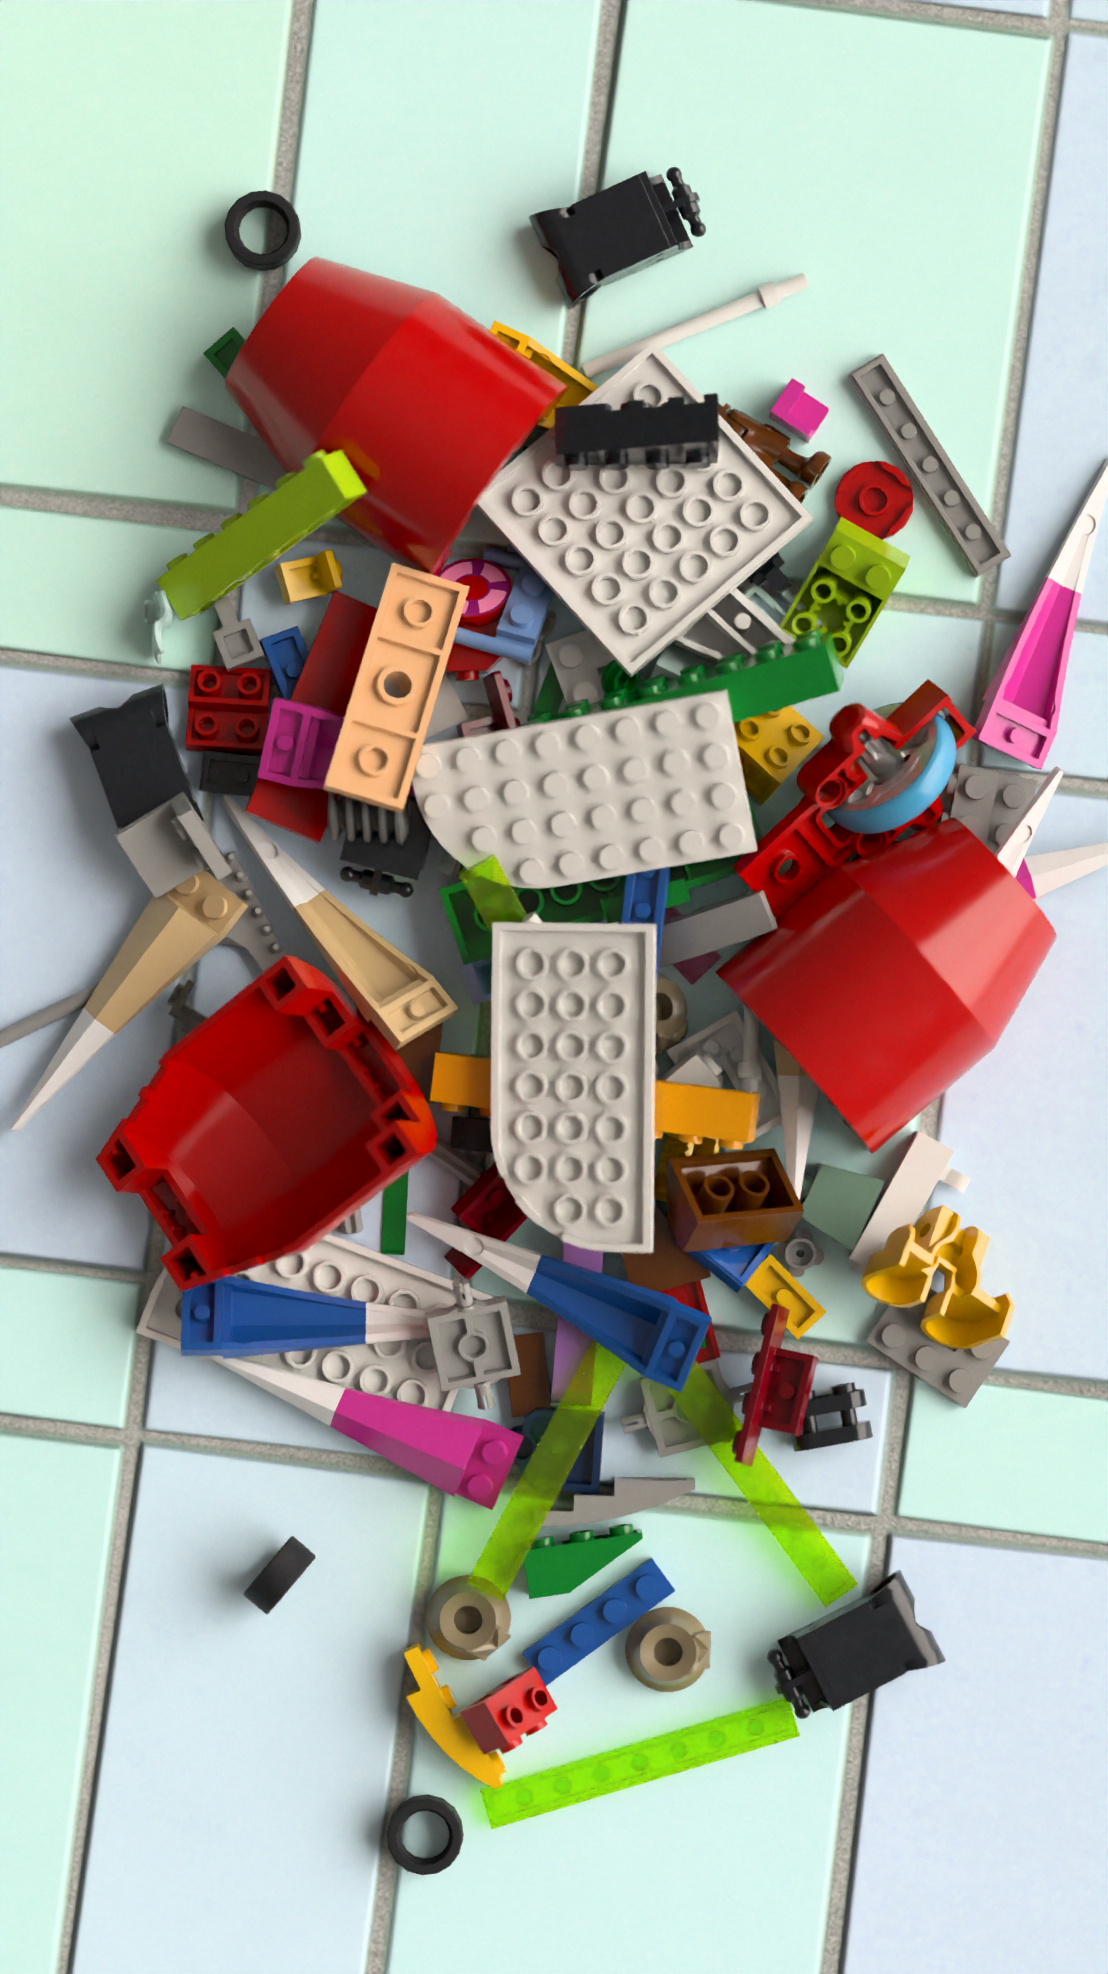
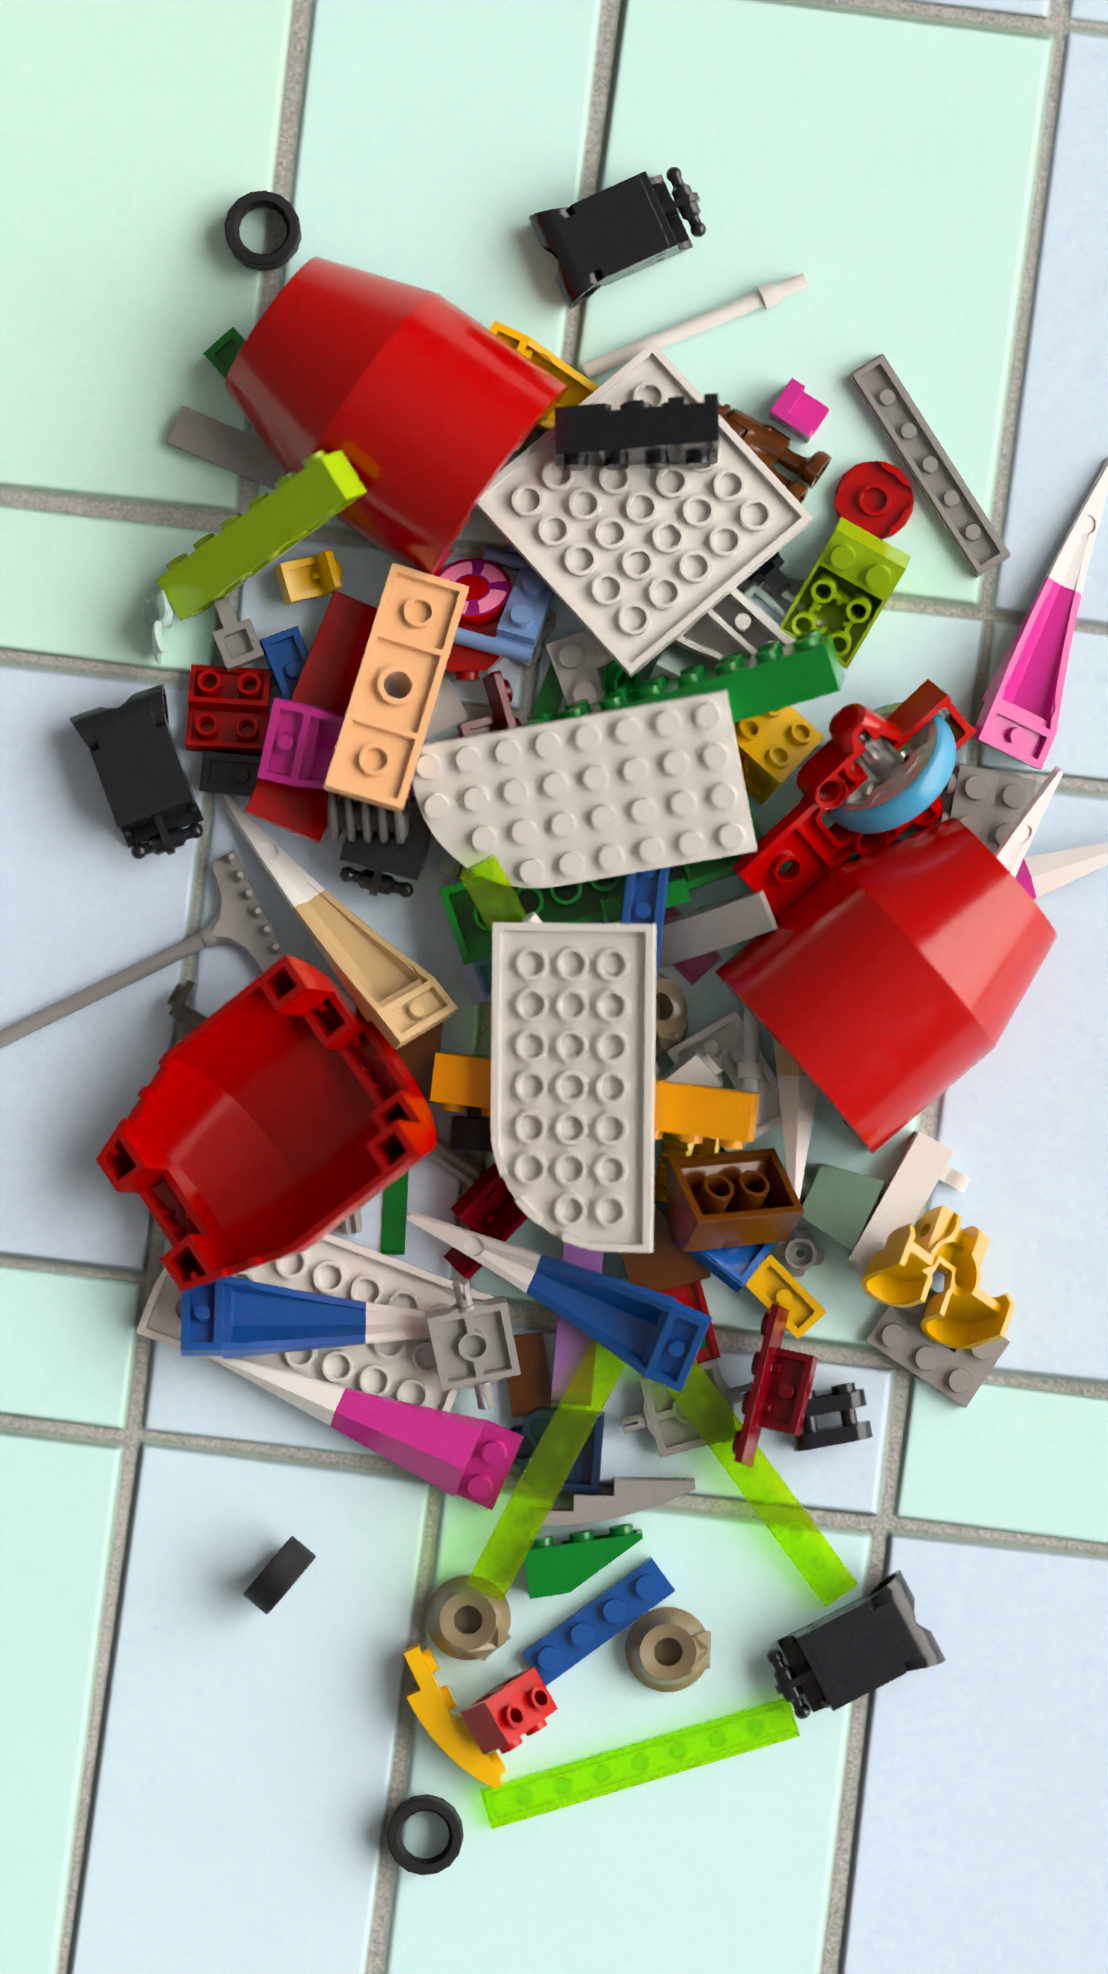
tan plate [10,871,249,1132] -> none
light grey bracket [115,792,232,898] -> none

